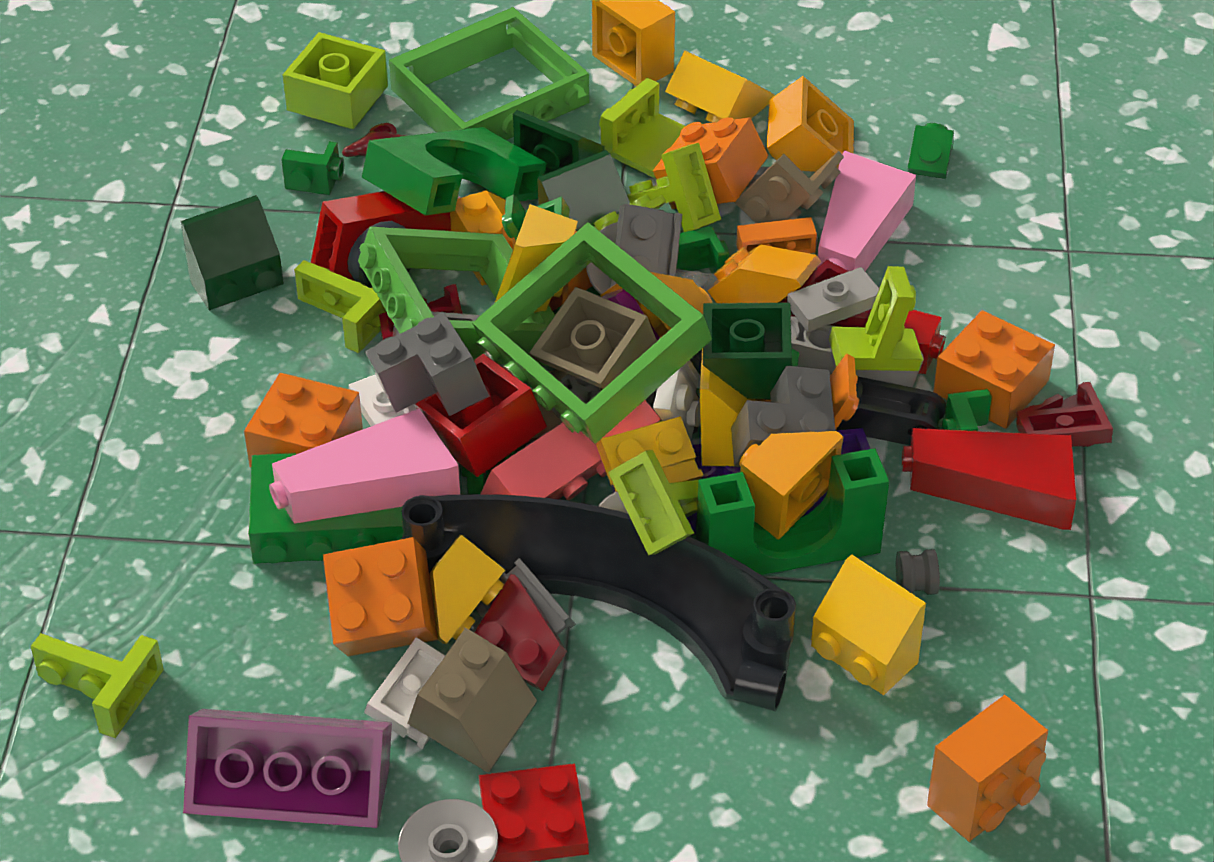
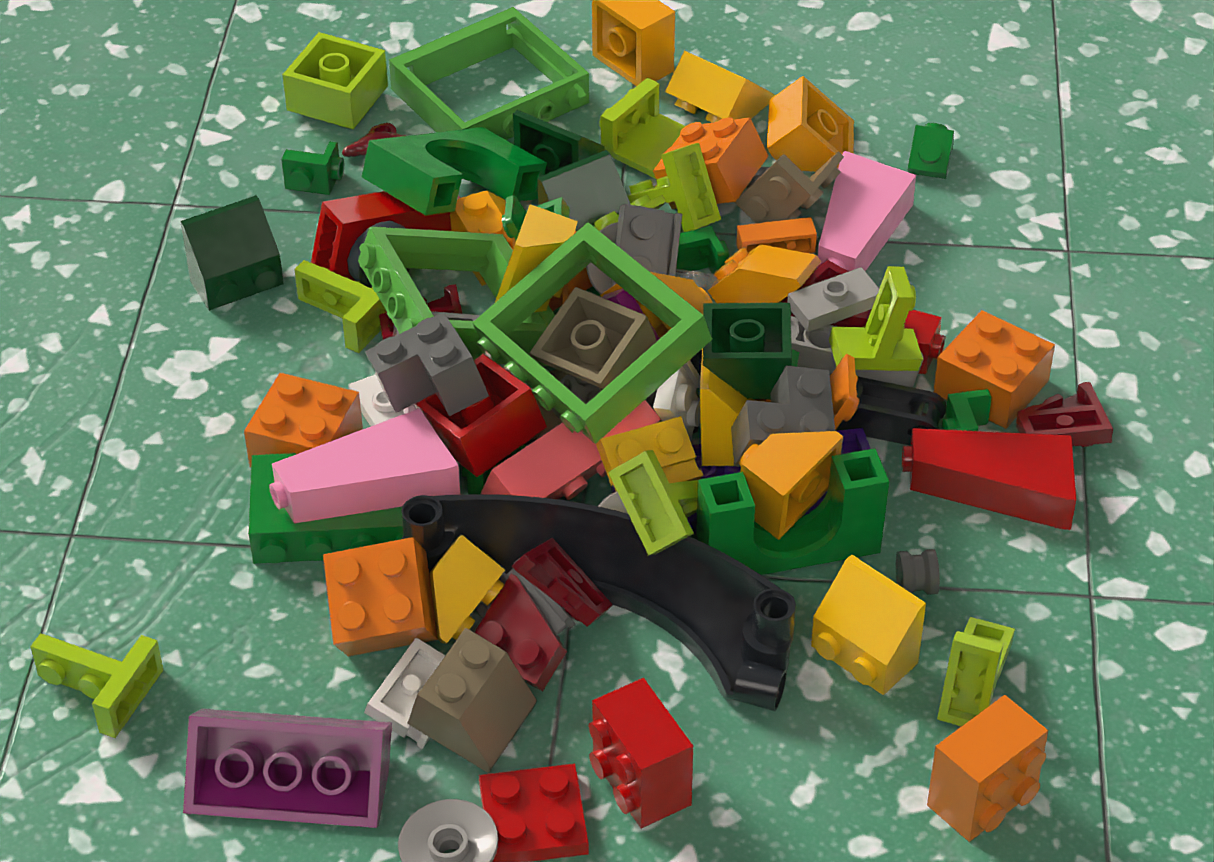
none -> dark red wing [512,538,613,627]
none -> red brick [589,677,694,829]
none -> lime bracket [937,617,1015,726]

